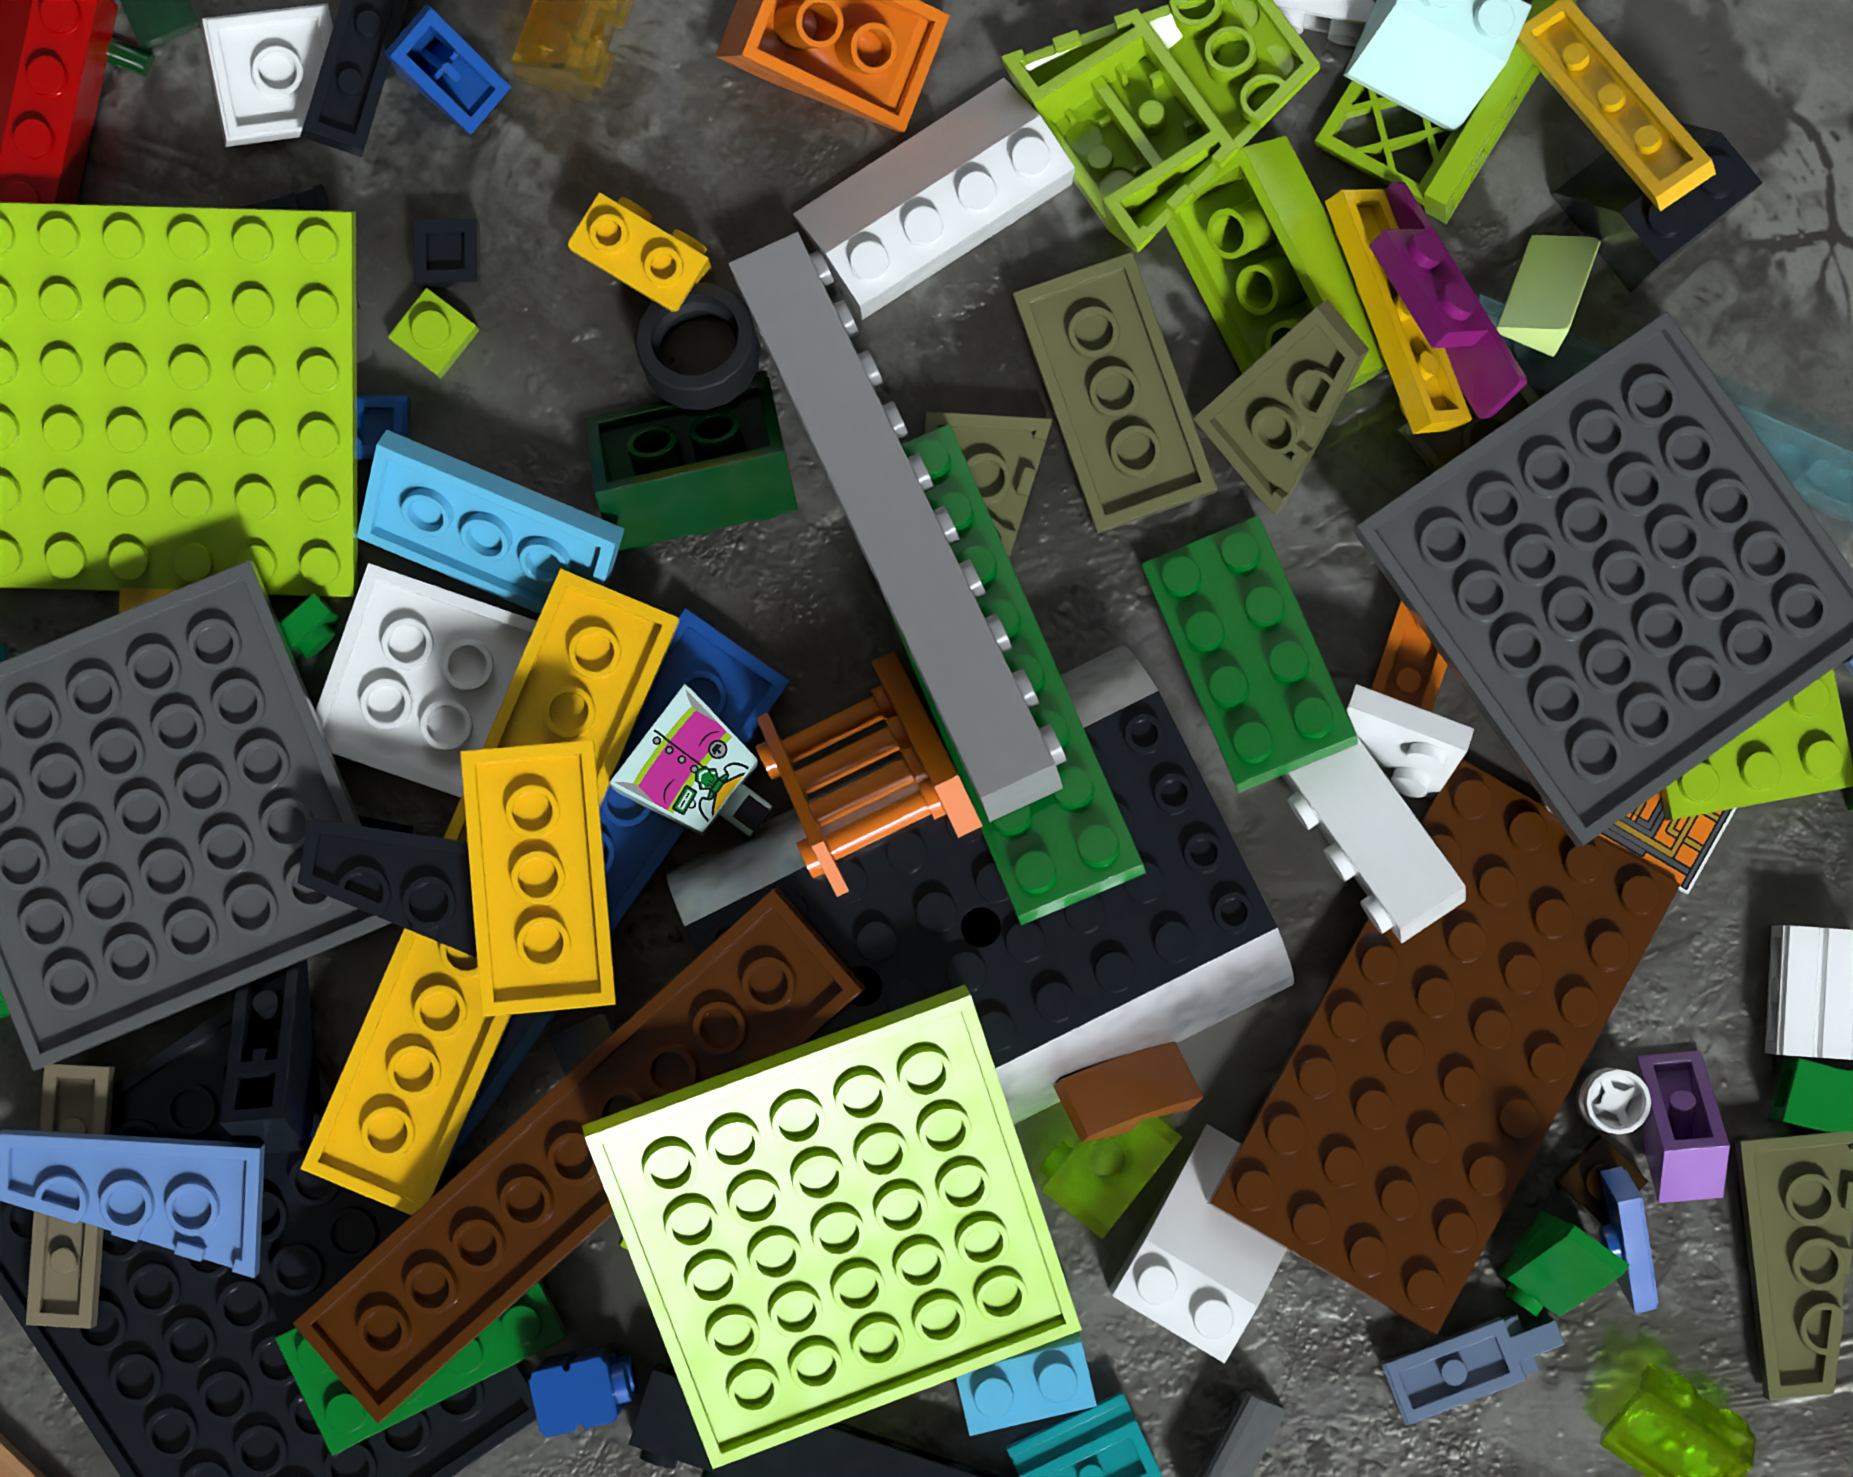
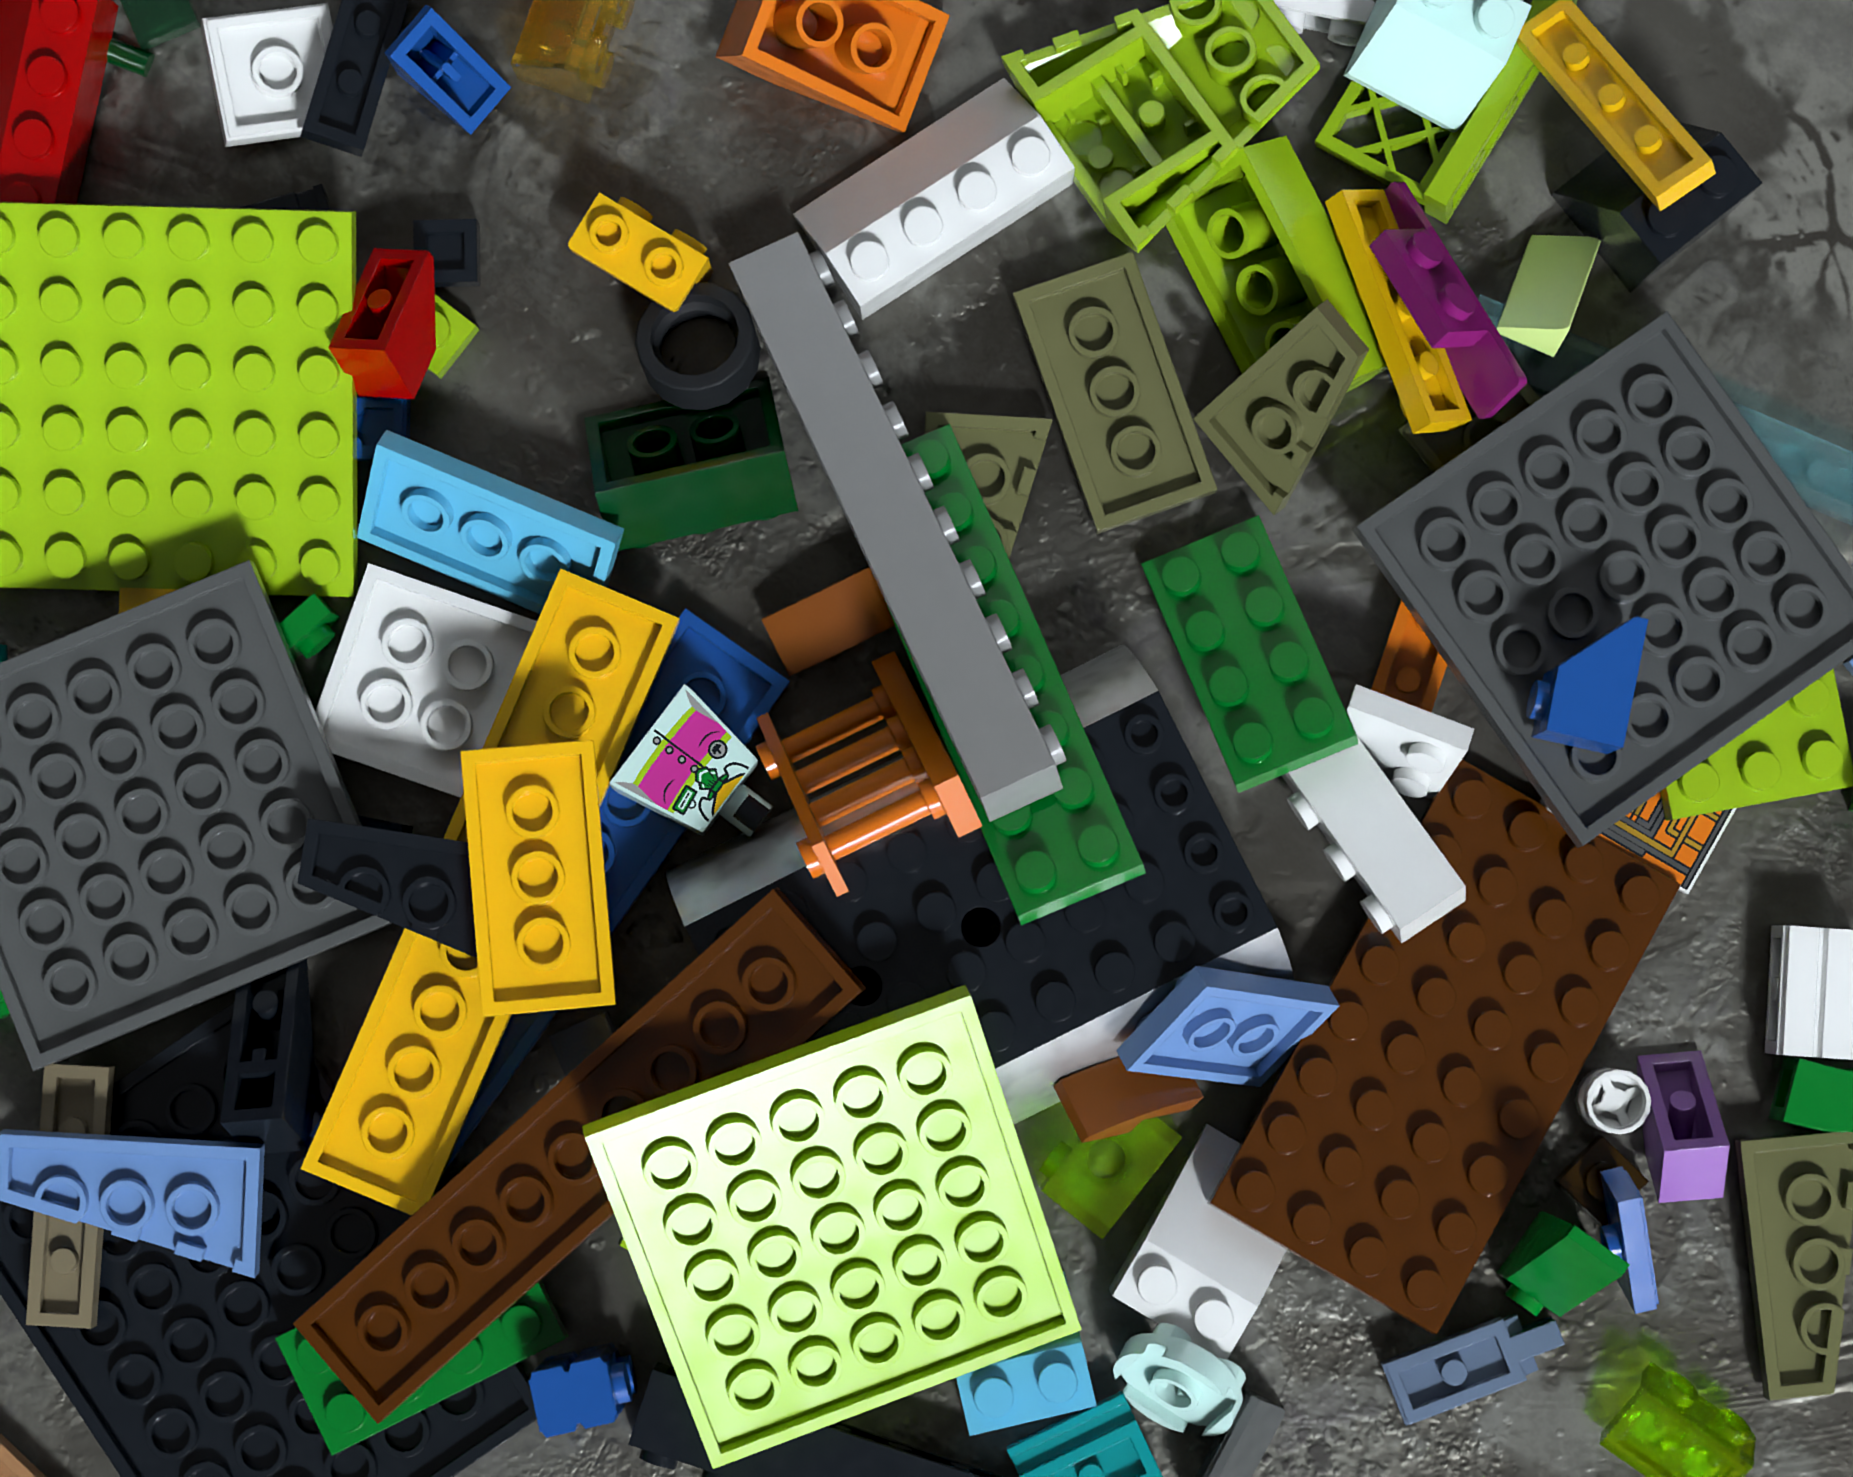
none -> red slope [328,248,436,399]
none -> dark orange slope [761,566,895,676]
none -> light aqua plate [1113,1323,1246,1436]
none -> medium blue plate [1116,966,1340,1087]
none -> blue slope [1526,616,1649,754]

